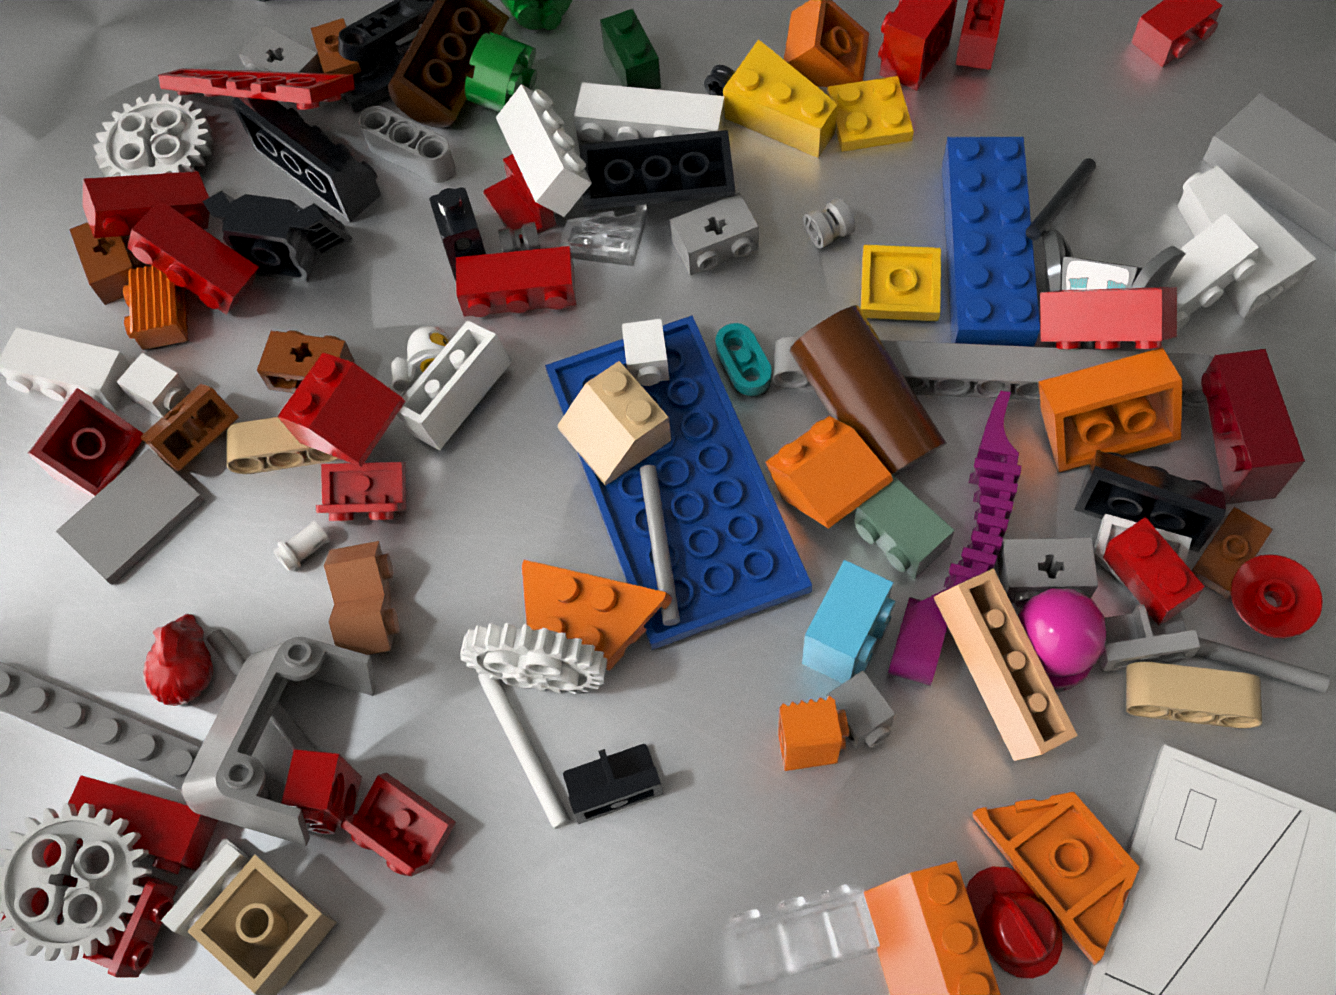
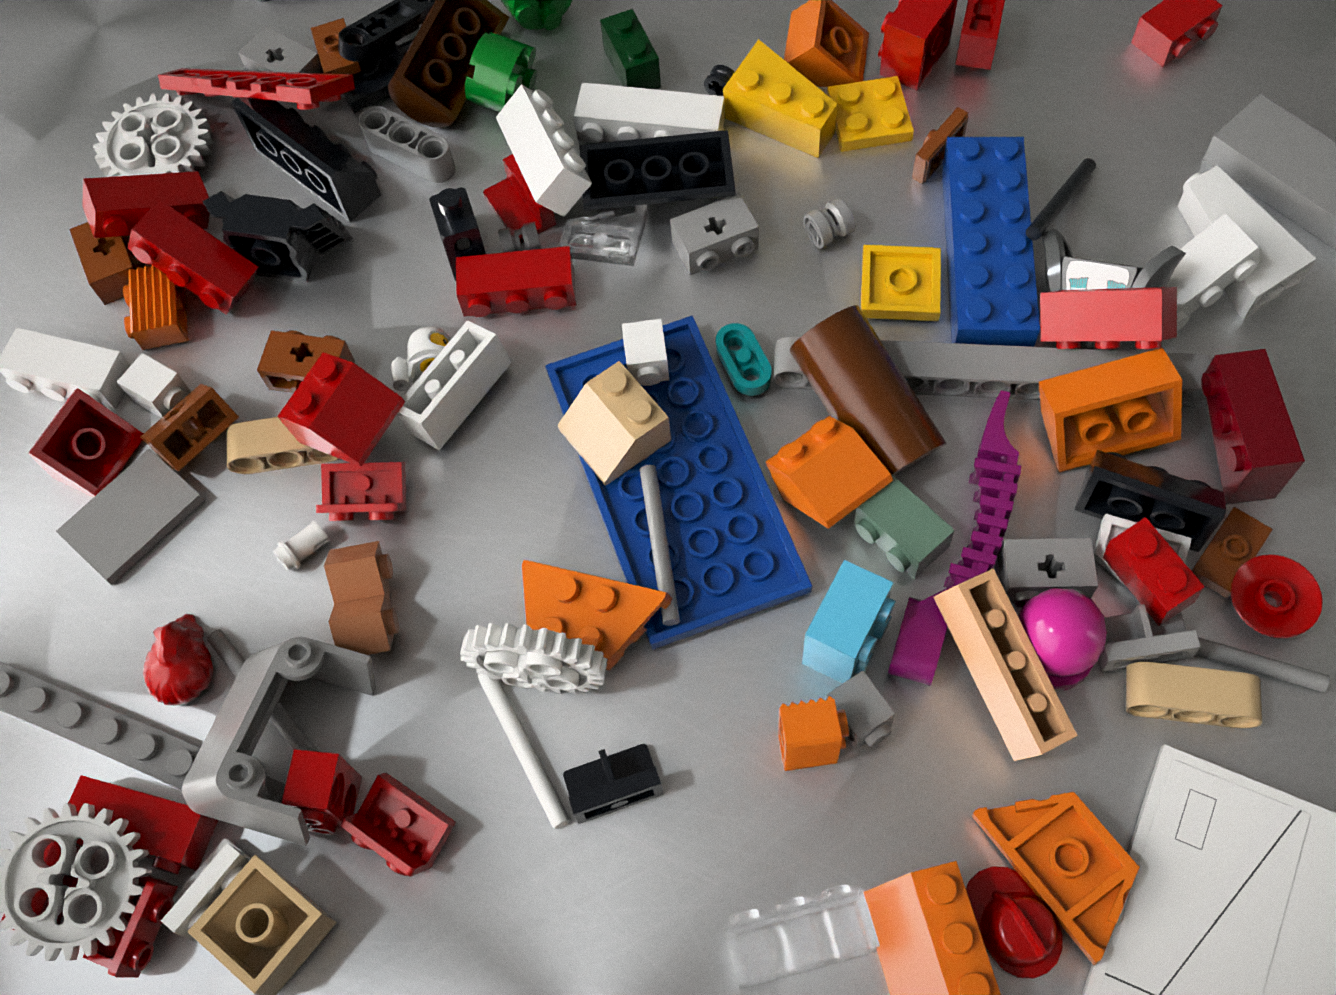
none -> dark orange plate [912,107,969,184]

